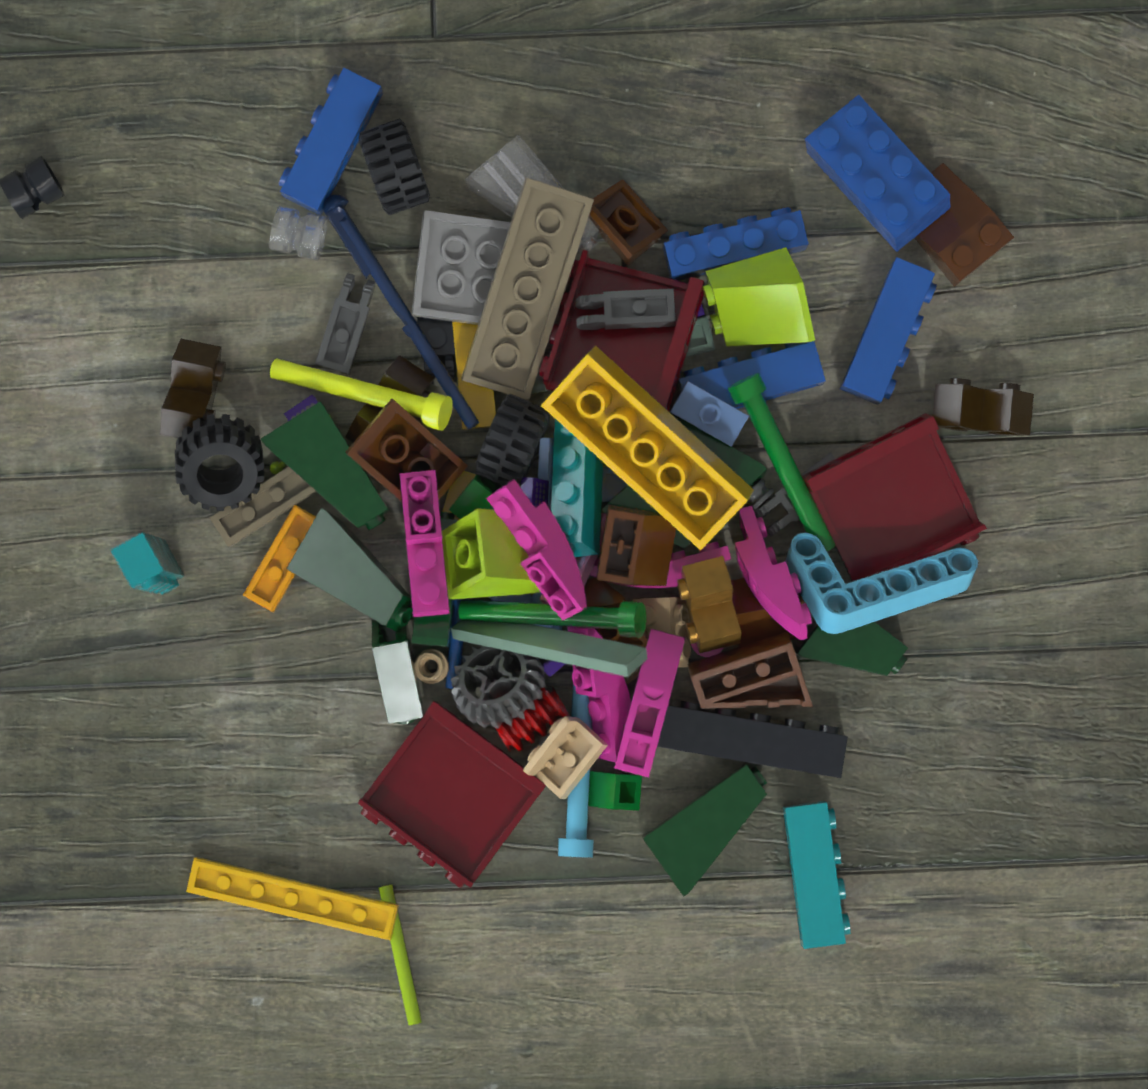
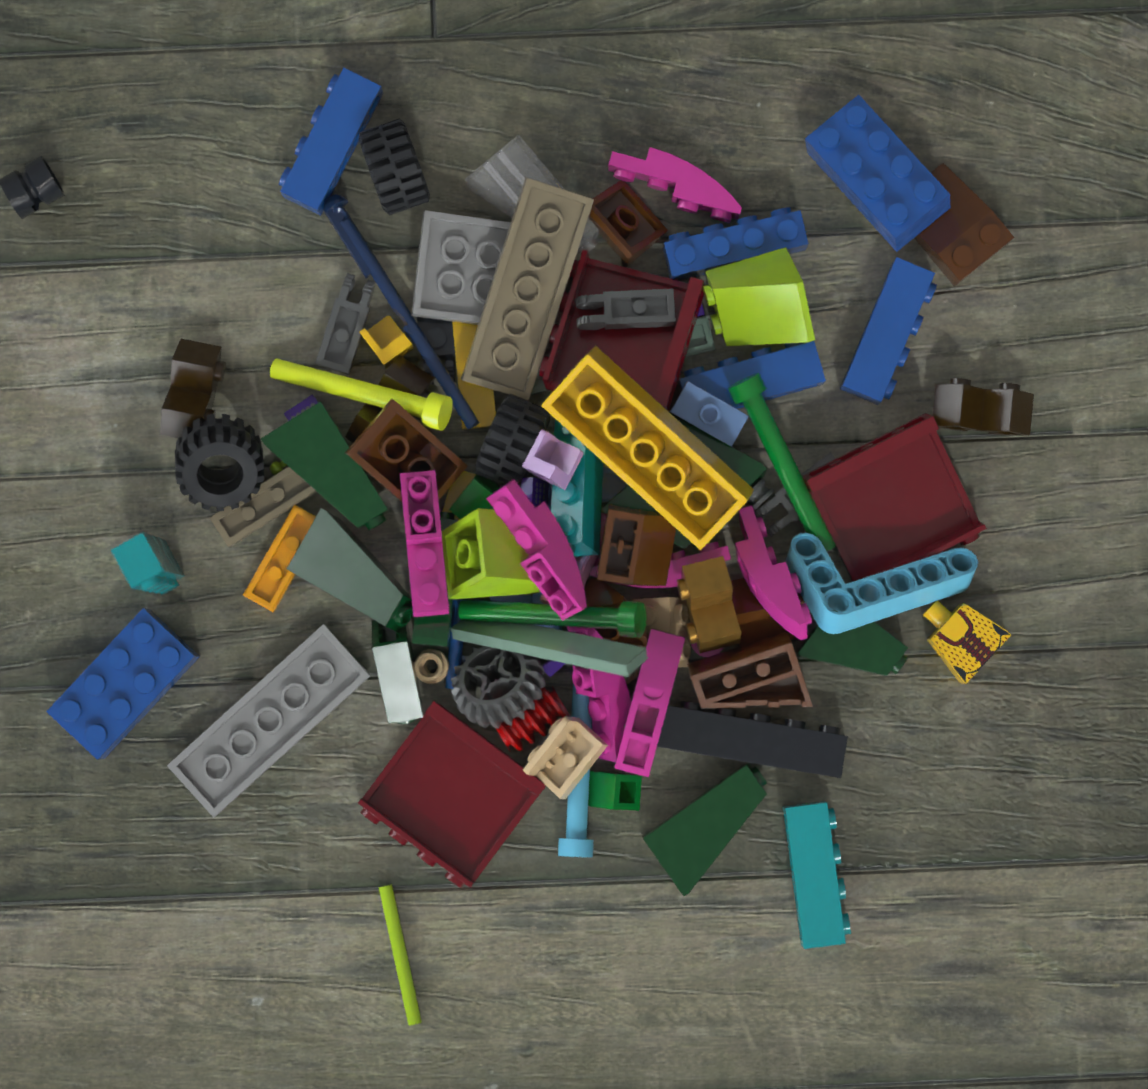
yellow tile [186,857,399,940] -> none
clear wheel [269,206,328,261] -> none
none -> blue brick [46,608,200,760]
none -> light grey plate [167,624,371,818]
none -> yellow panel [359,316,414,369]
none -> lavender panel [522,430,584,490]
none -> dark pink slope [608,147,742,222]
none -> torso [922,601,1011,684]

